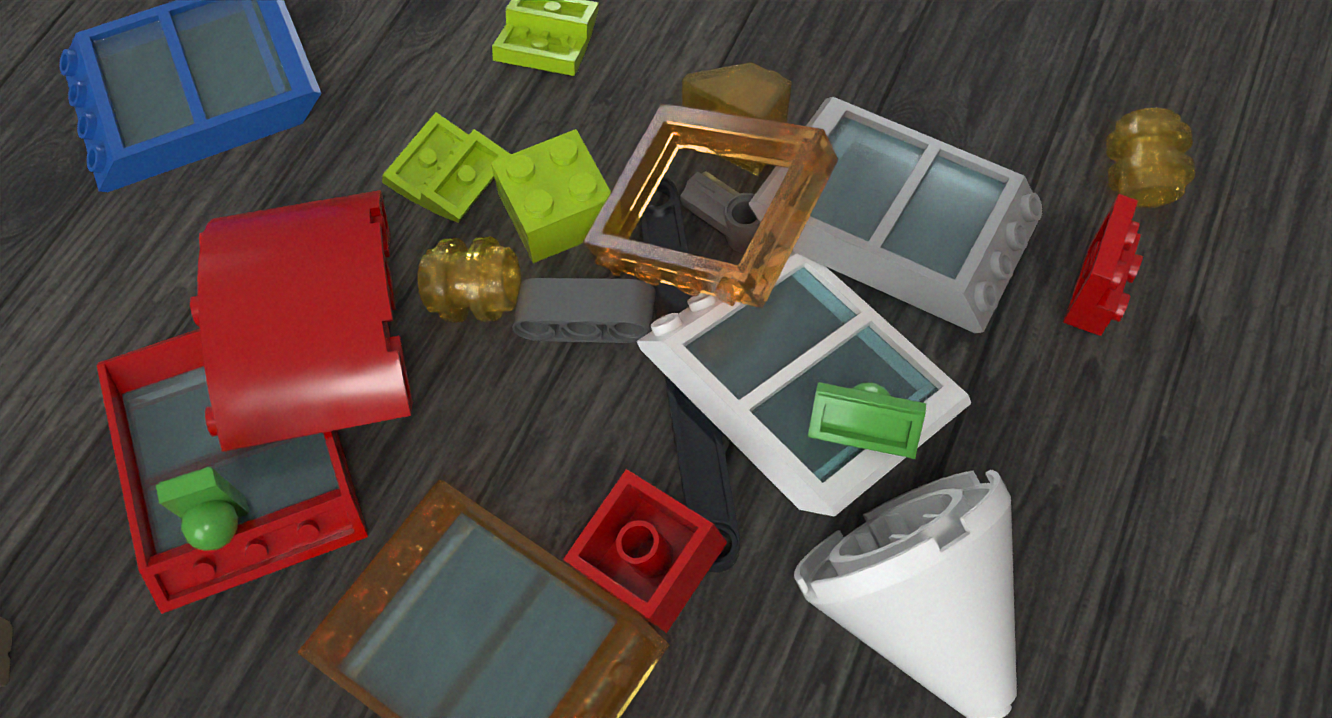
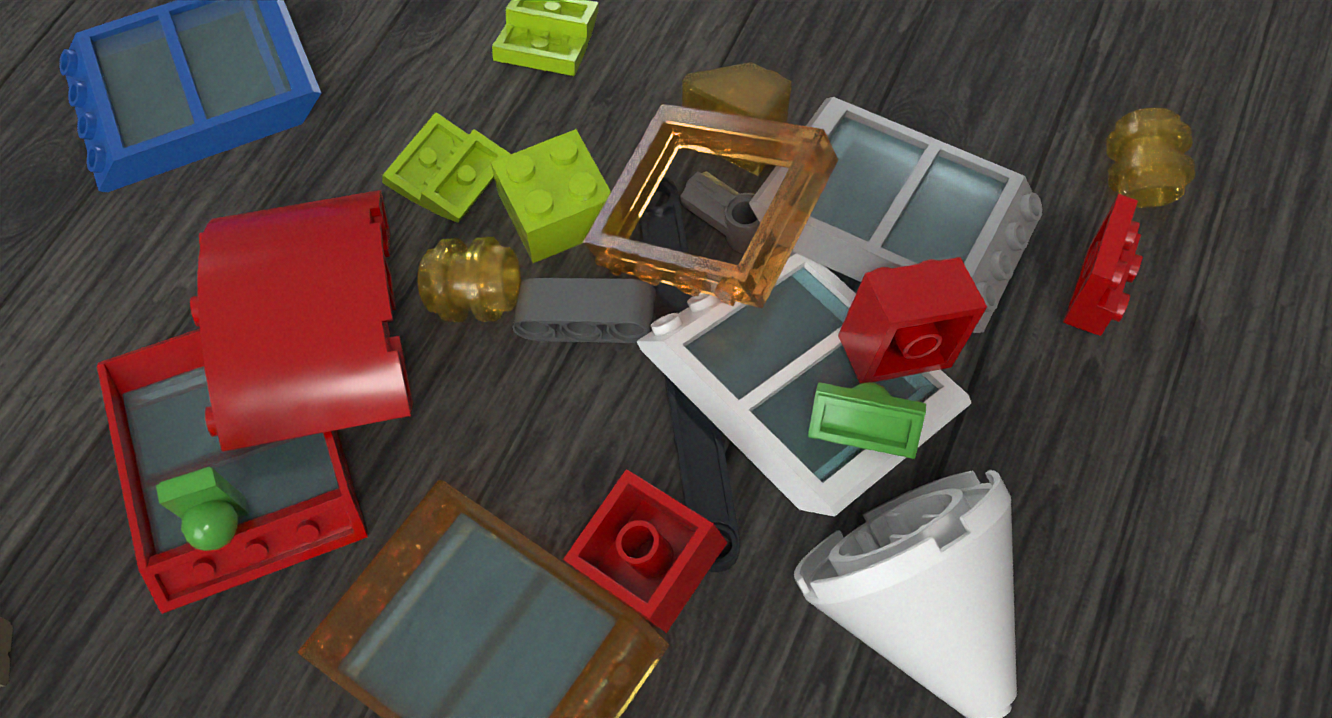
none -> red brick [838,257,987,383]

